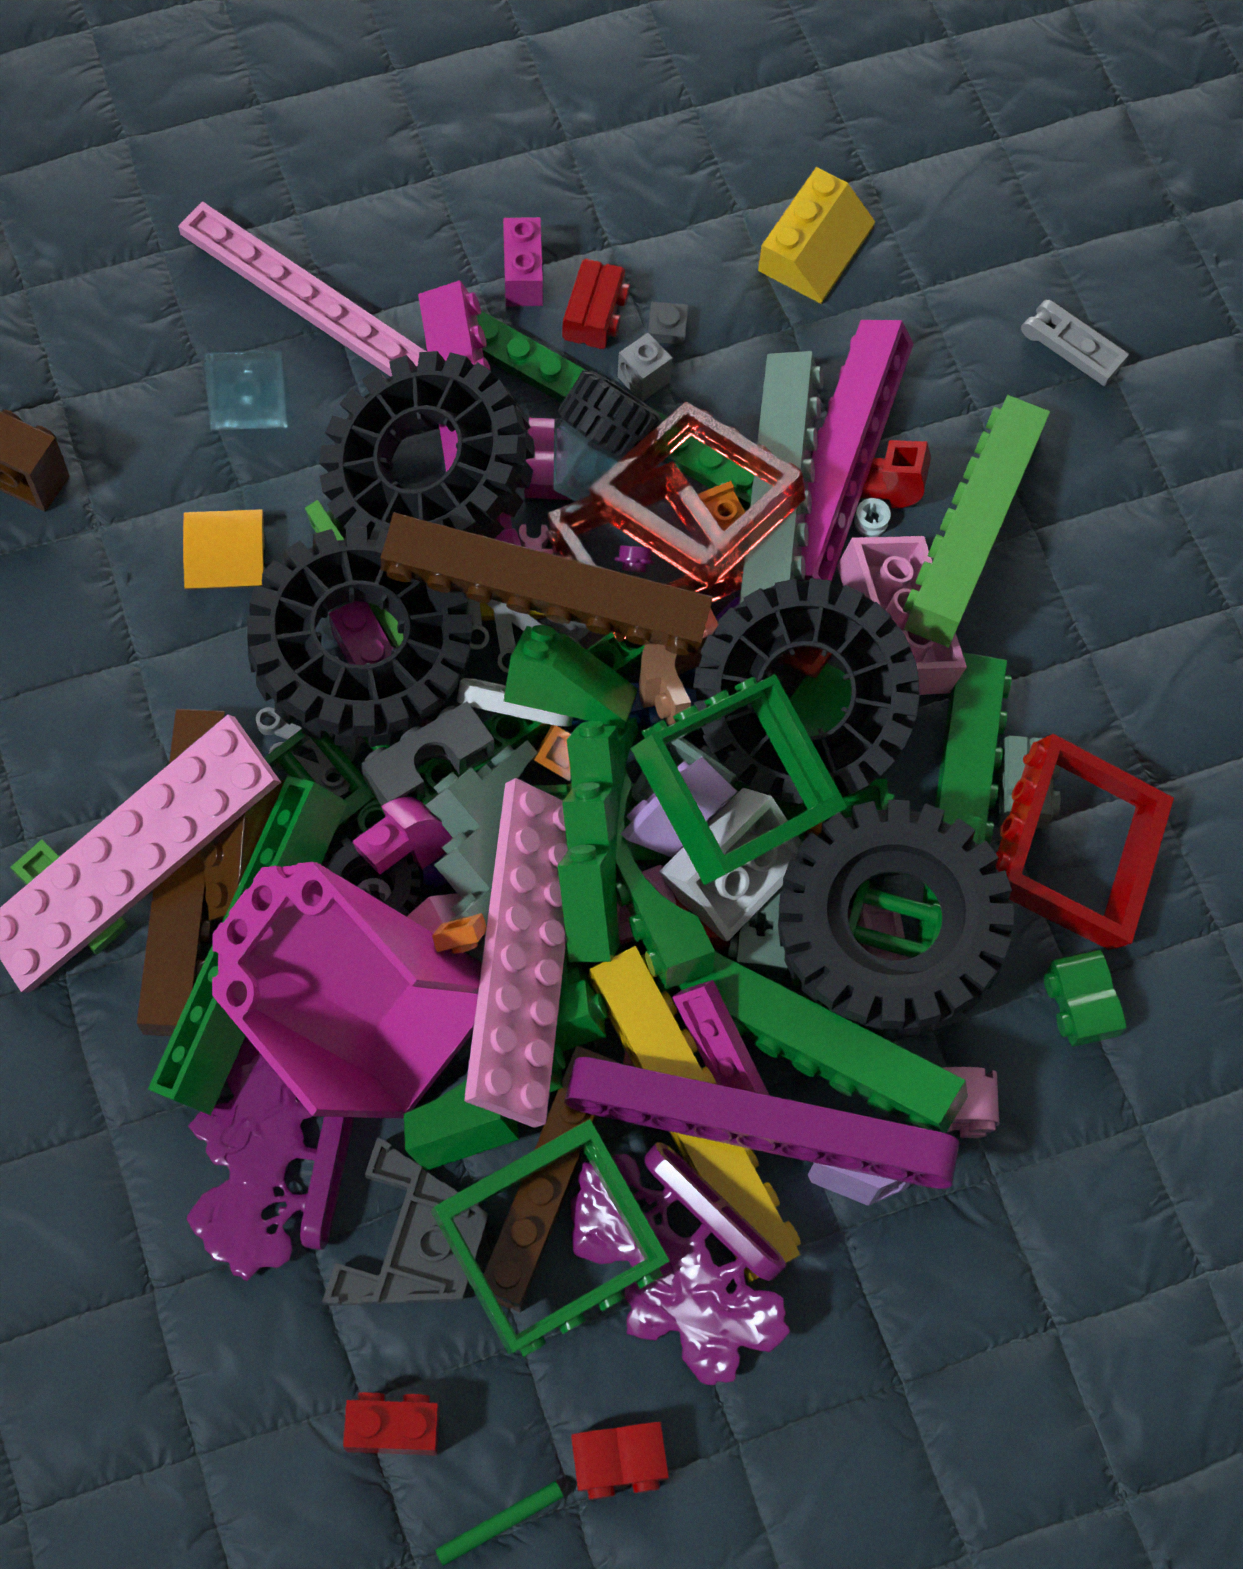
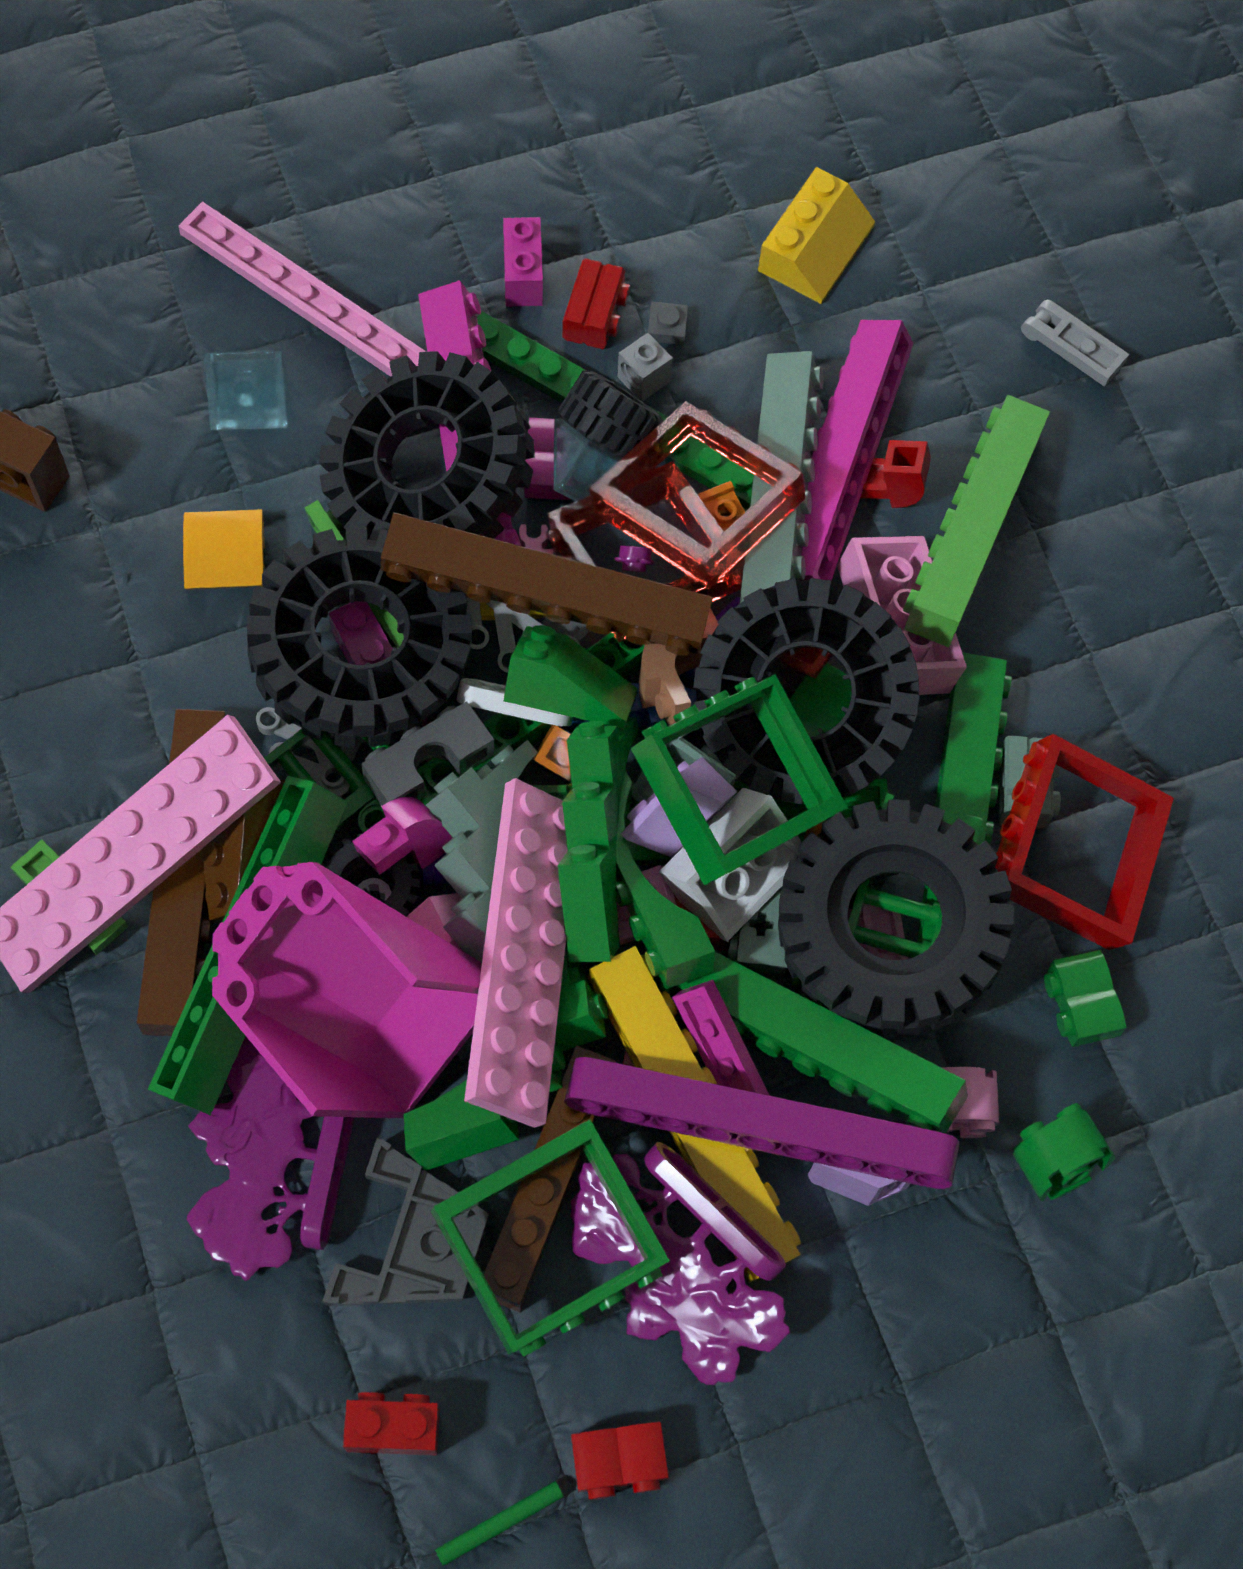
orange plate [432,913,487,954] -> none
light aqua bush [854,498,891,537] -> none
none -> green brick [1013,1103,1115,1201]

